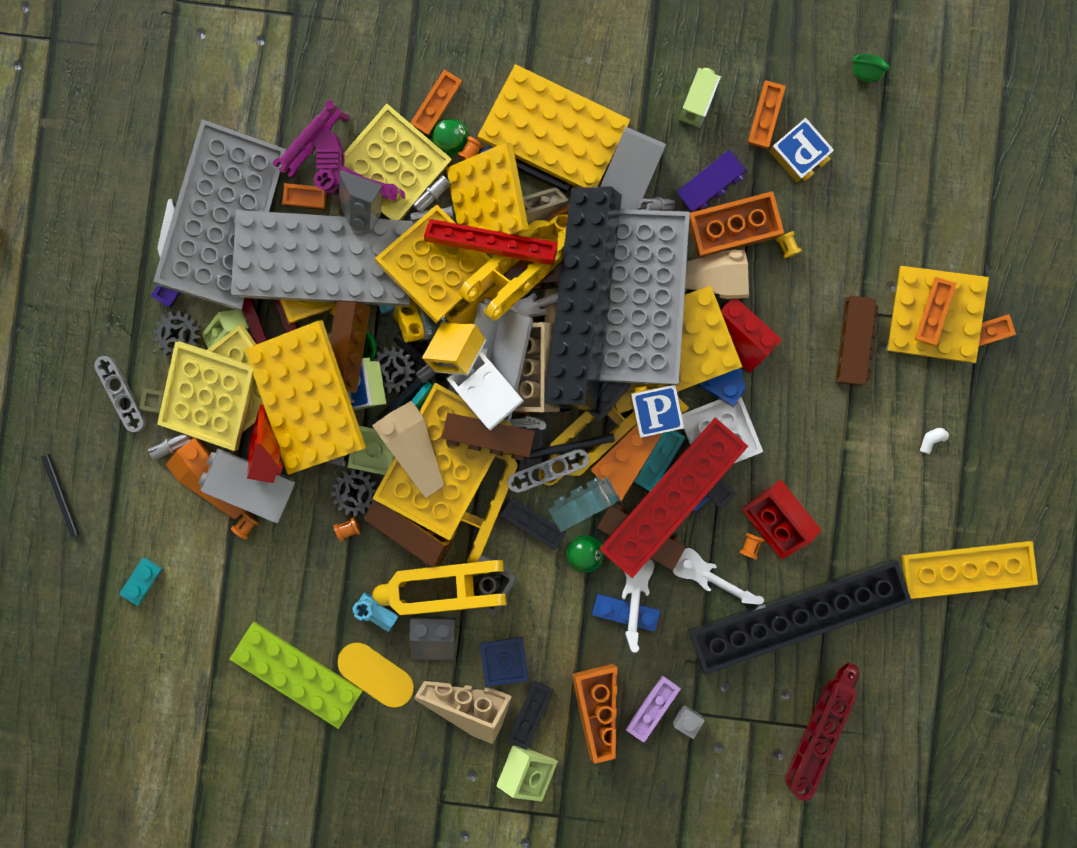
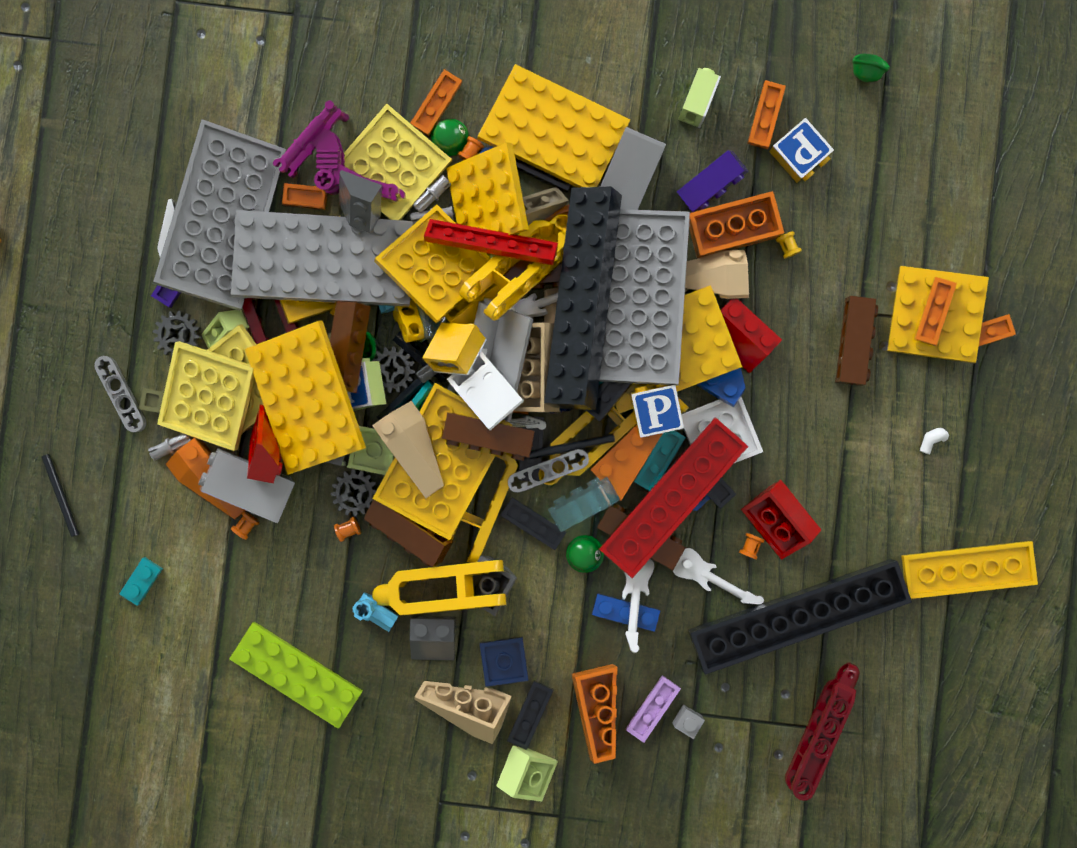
yellow sticker [338,643,413,707] -> none
light grey axle [639,197,676,211] -> none

